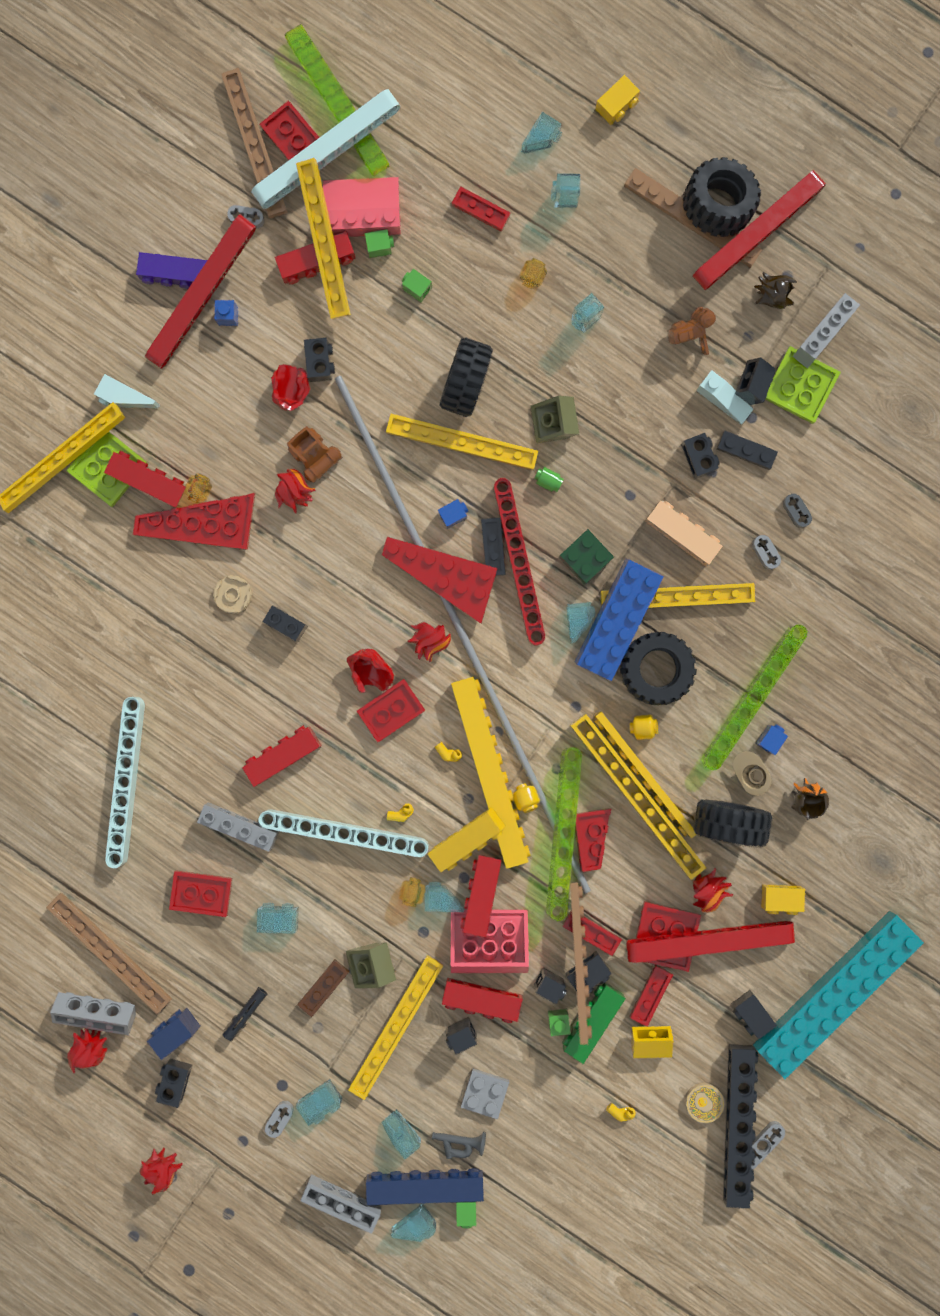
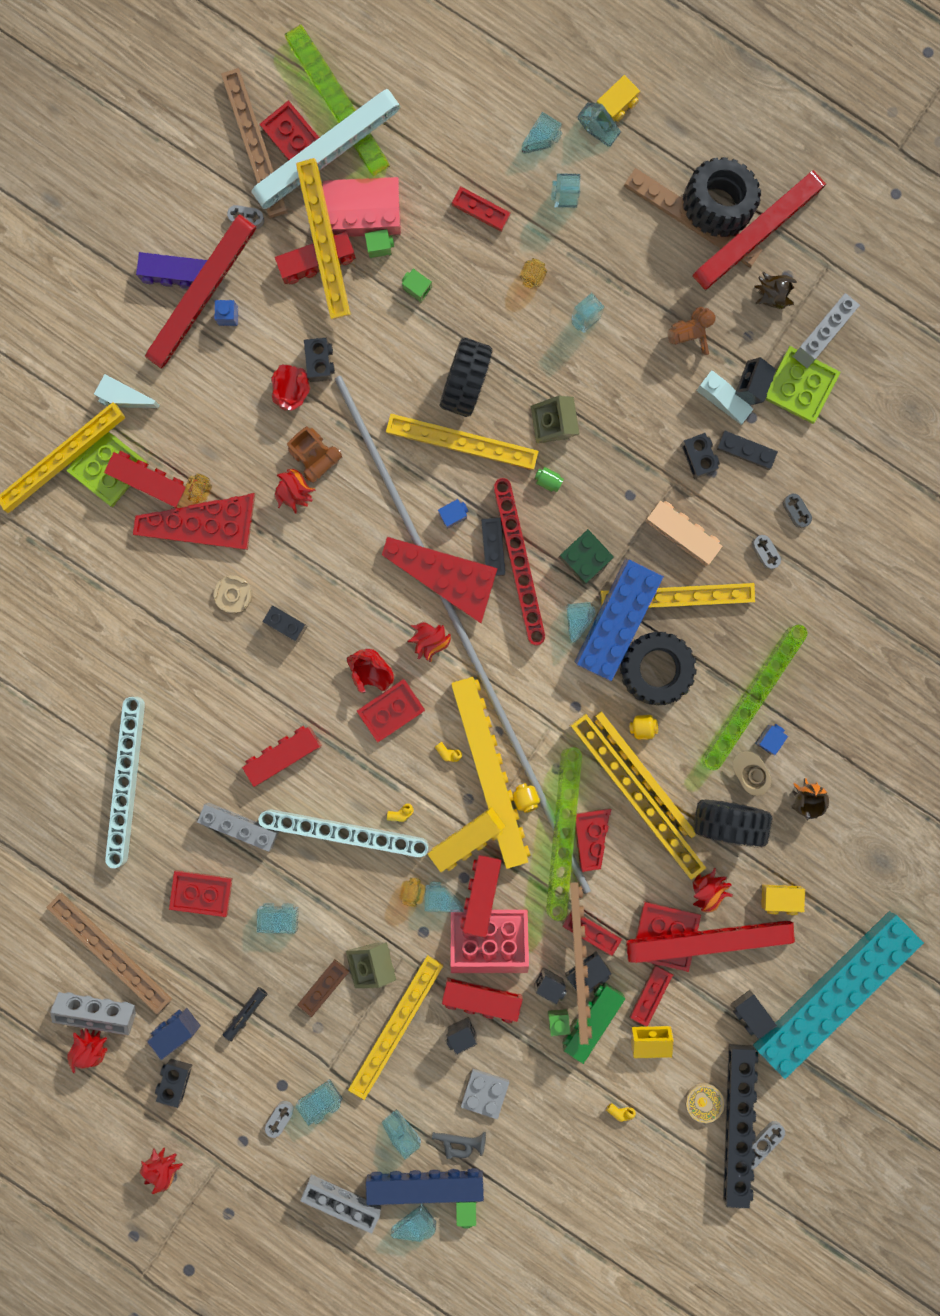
none -> clear light blue slope [577,102,621,147]

